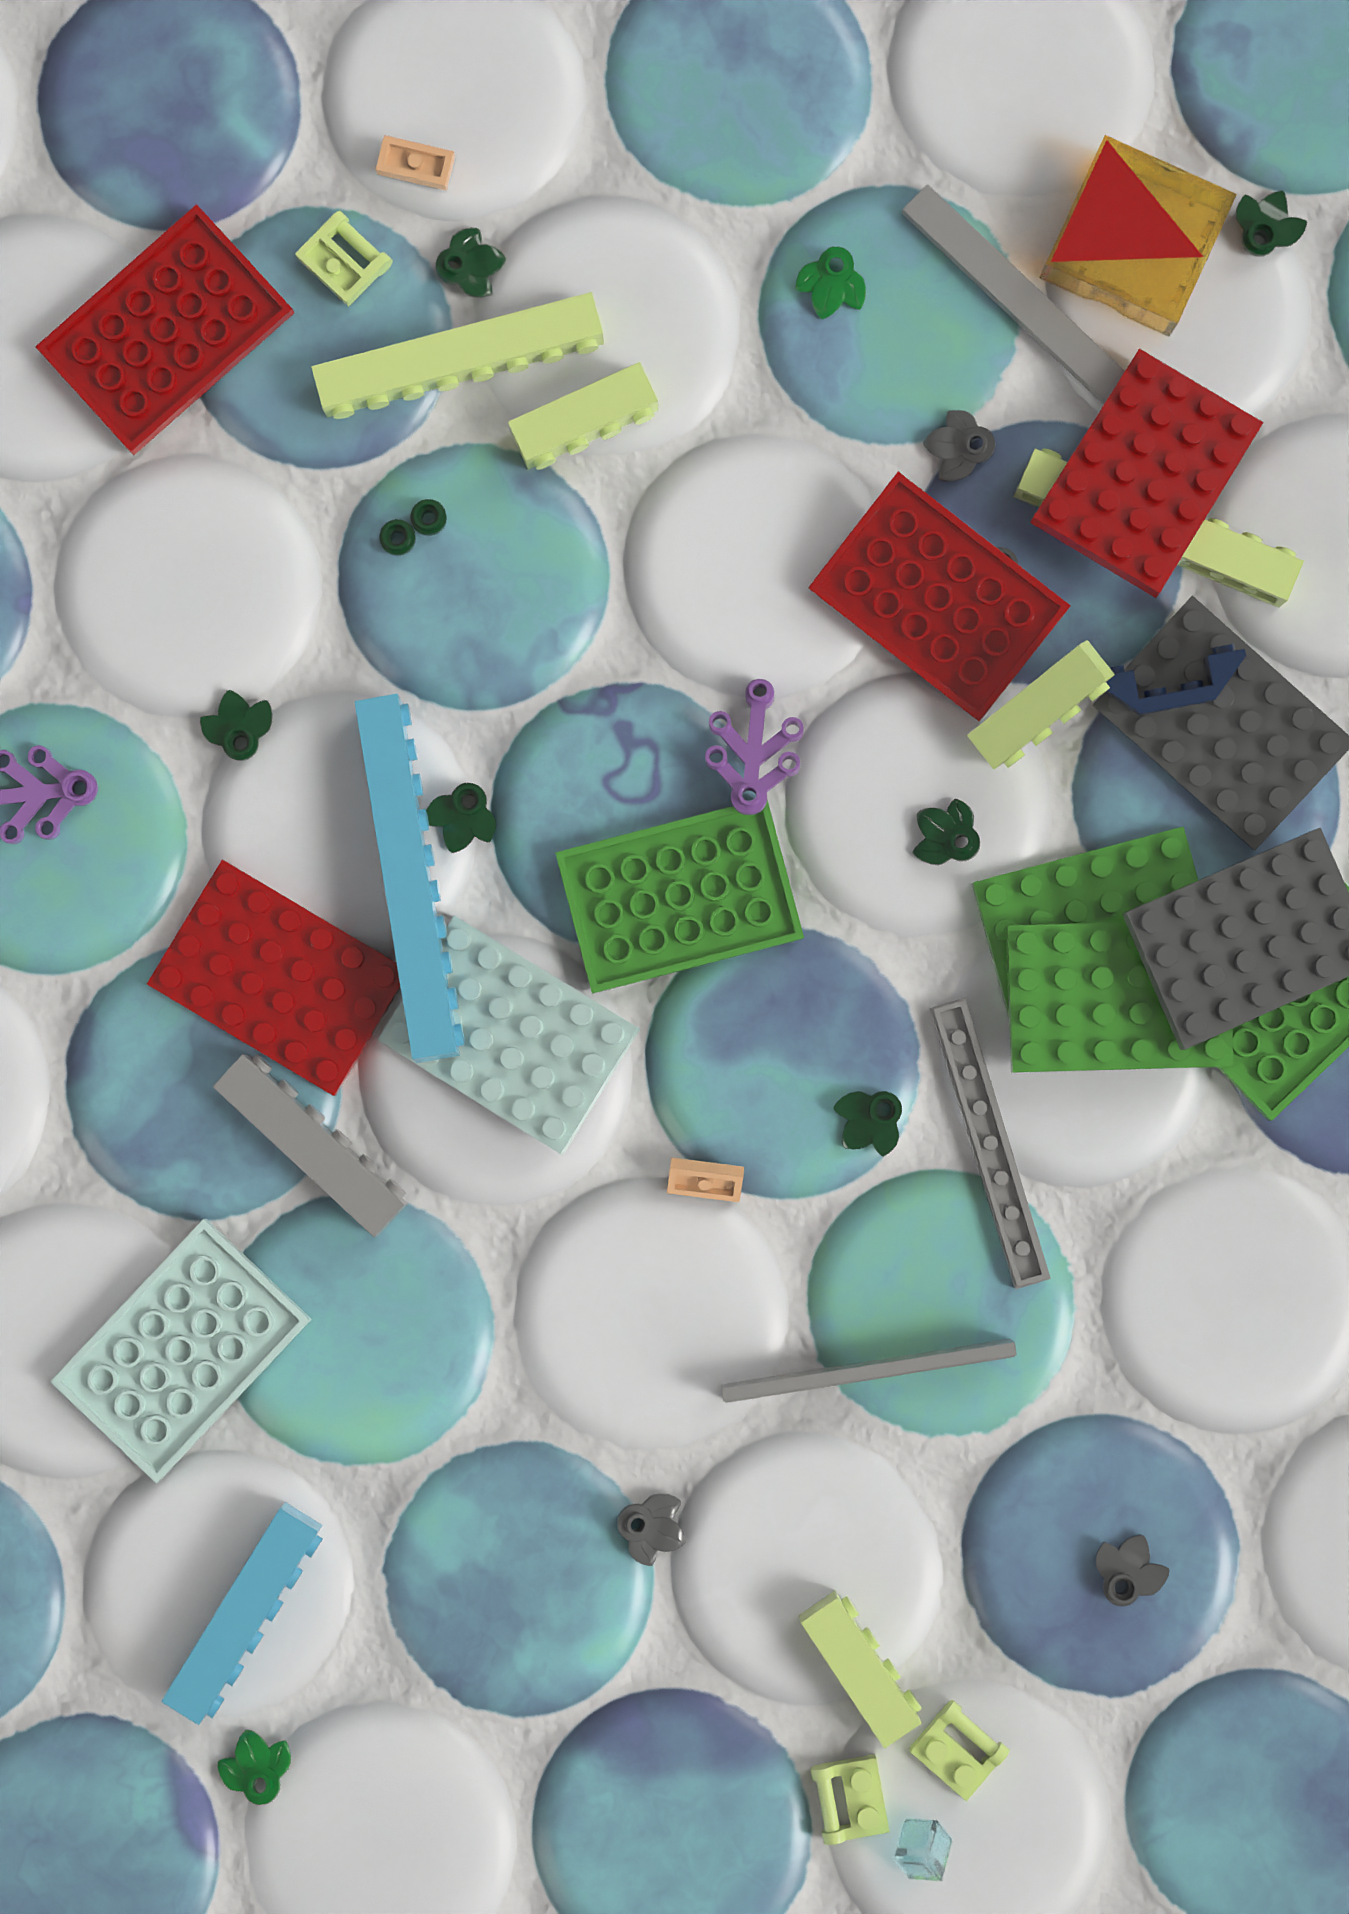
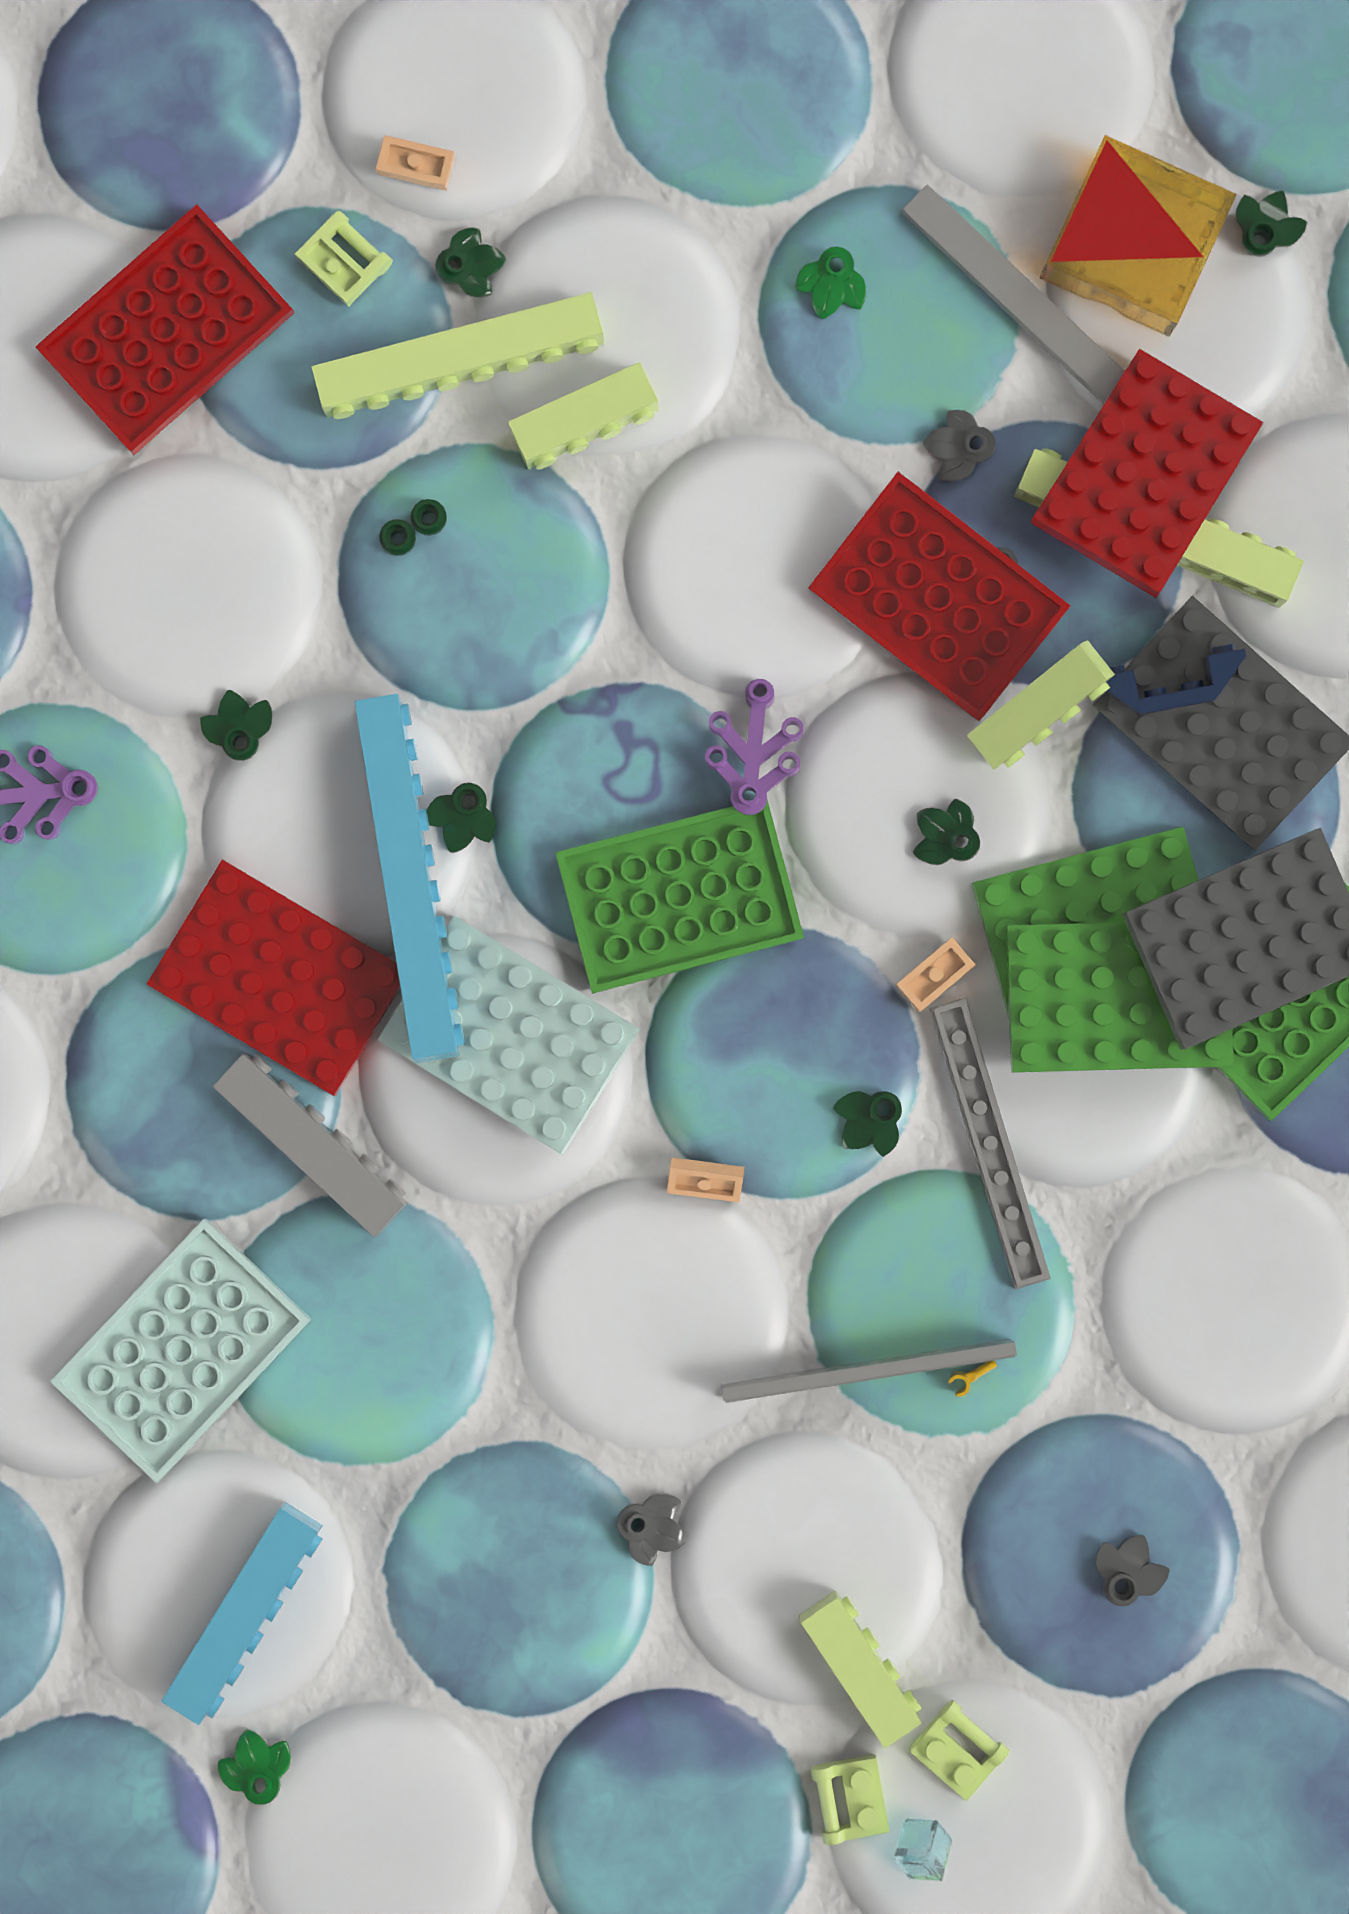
none -> light nougat plate [896,937,976,1012]
none -> yellow hand [948,1360,997,1397]

